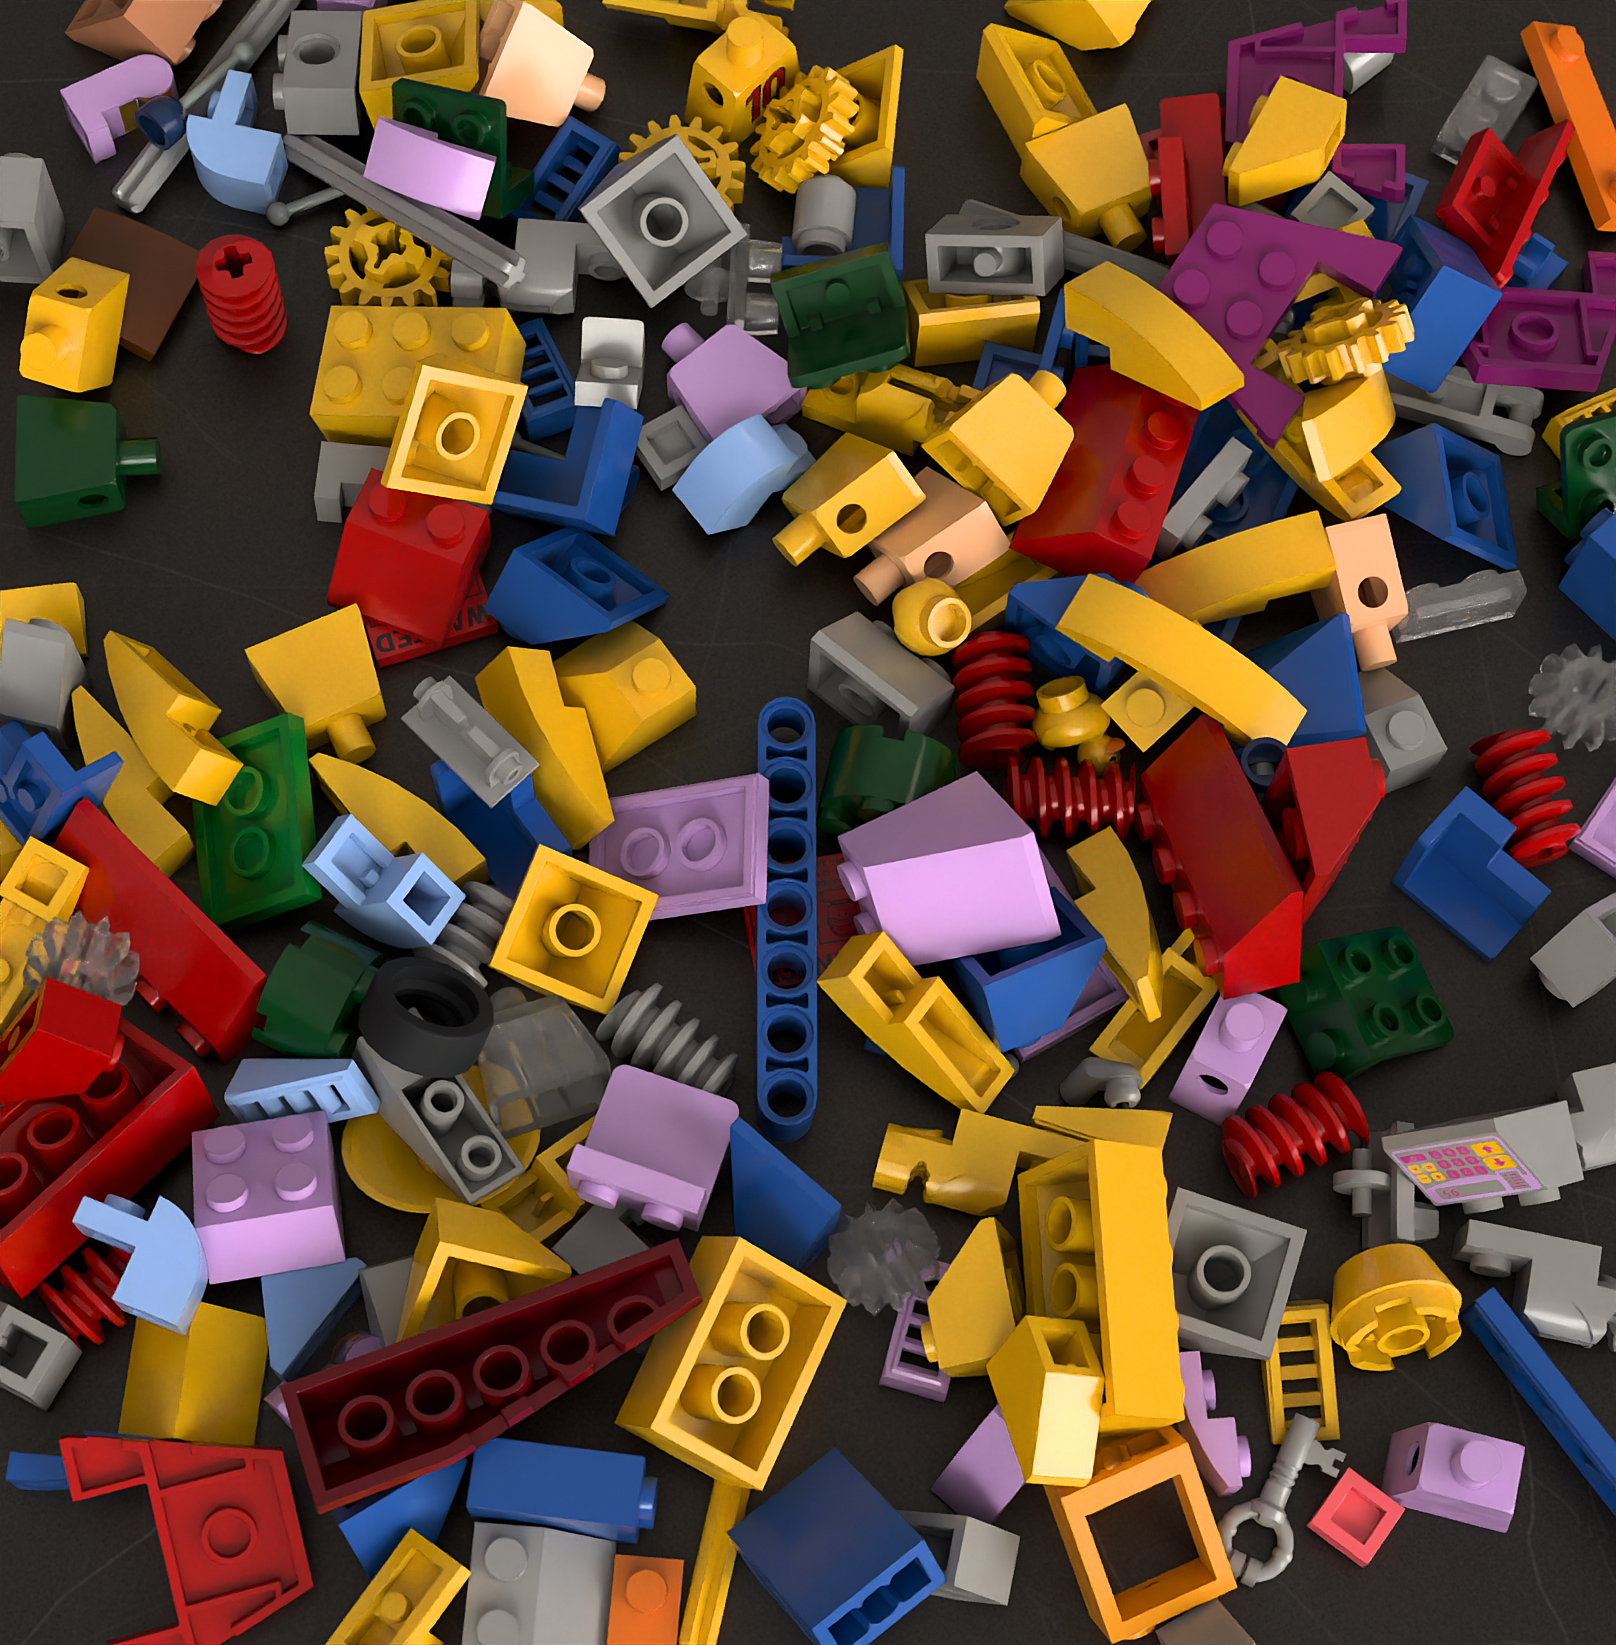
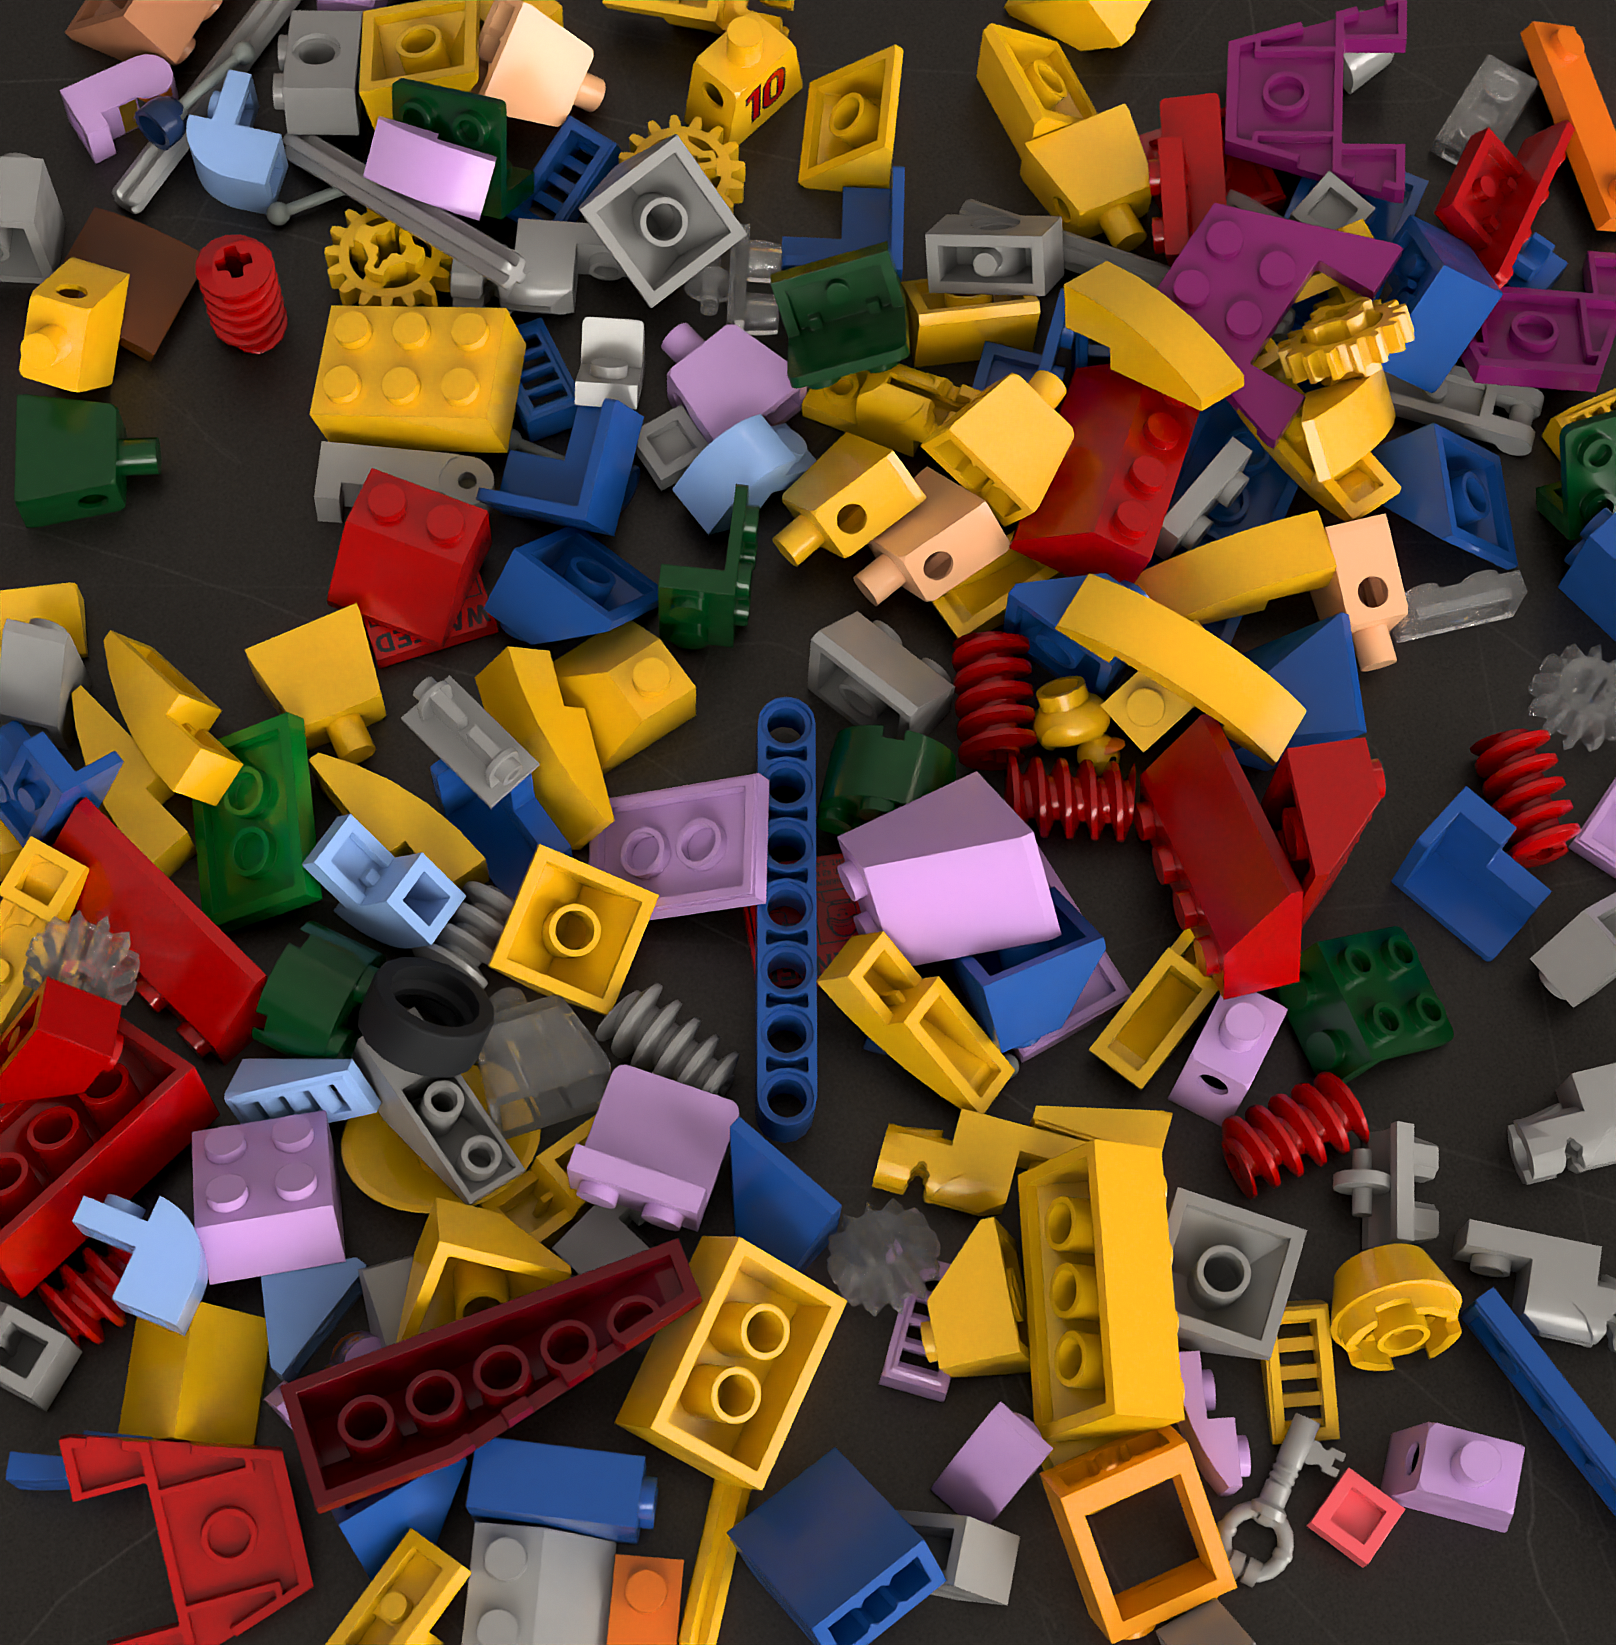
yellow slope [380,353,528,505] -> none
yellow gear [750,65,859,194] -> none
light grey brick [792,174,857,256] -> none
yellow animal [892,578,971,657] -> none
yellow slope [986,1315,1105,1487] -> none
light grey arm [1060,1057,1143,1109] -> none
yellow slope [1066,826,1164,1023] -> none
yellow slope [1222,76,1347,207] -> none
dark blue hinge [1239,737,1288,798] -> none
light grey slope [1351,667,1448,794] -> none
light grey slope [1381,1100,1584,1214] -> none
none -> dark green bracket [658,484,760,649]

